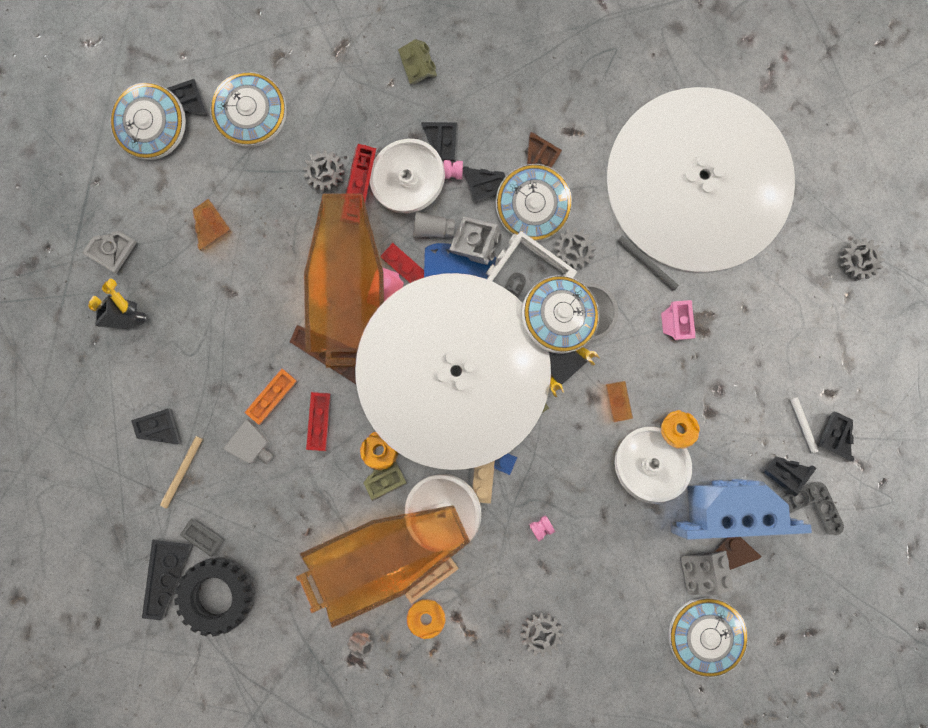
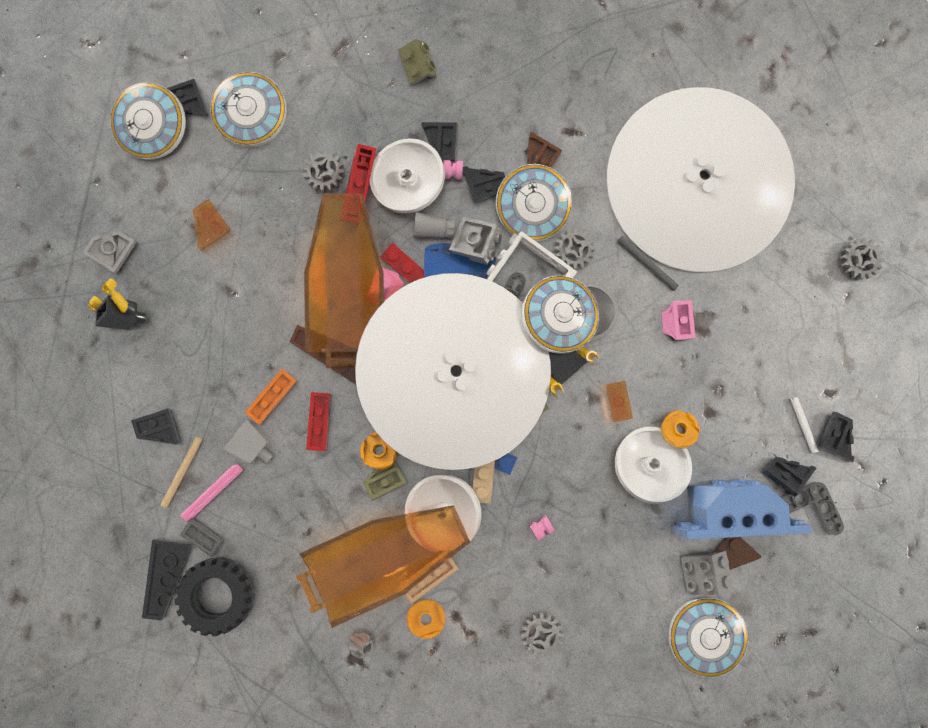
none -> bright pink axle [181,463,243,522]

